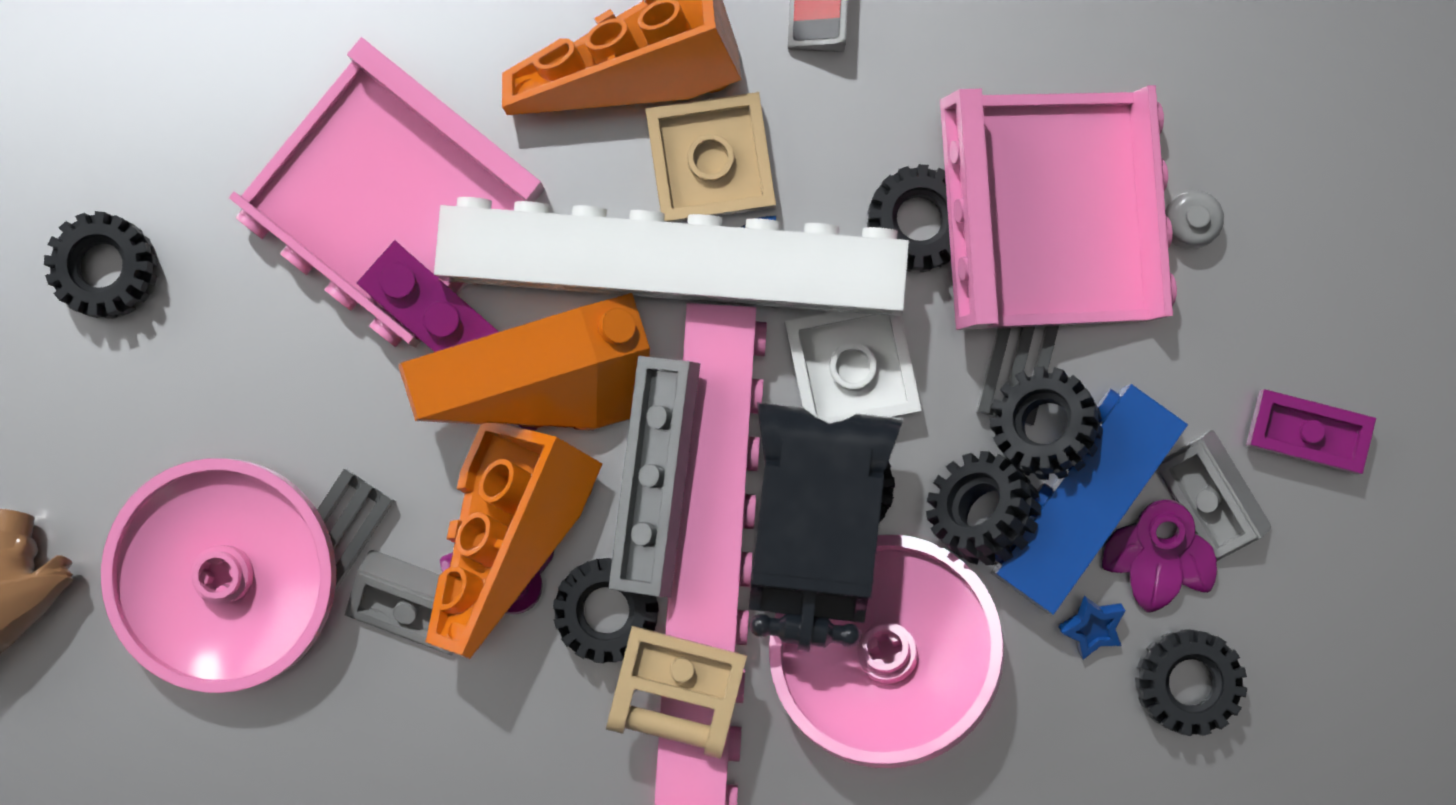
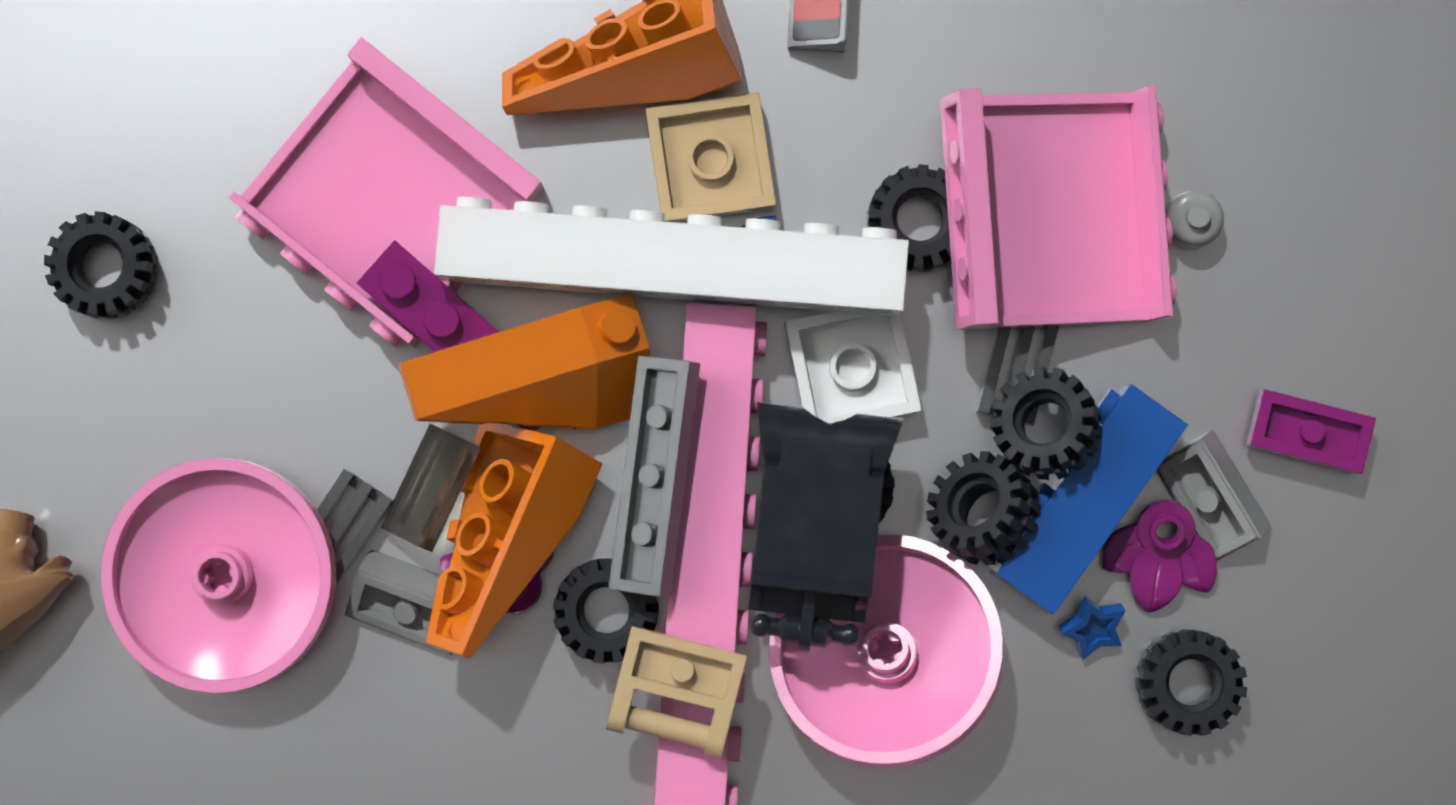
none -> clear smoke tile [381,423,481,552]

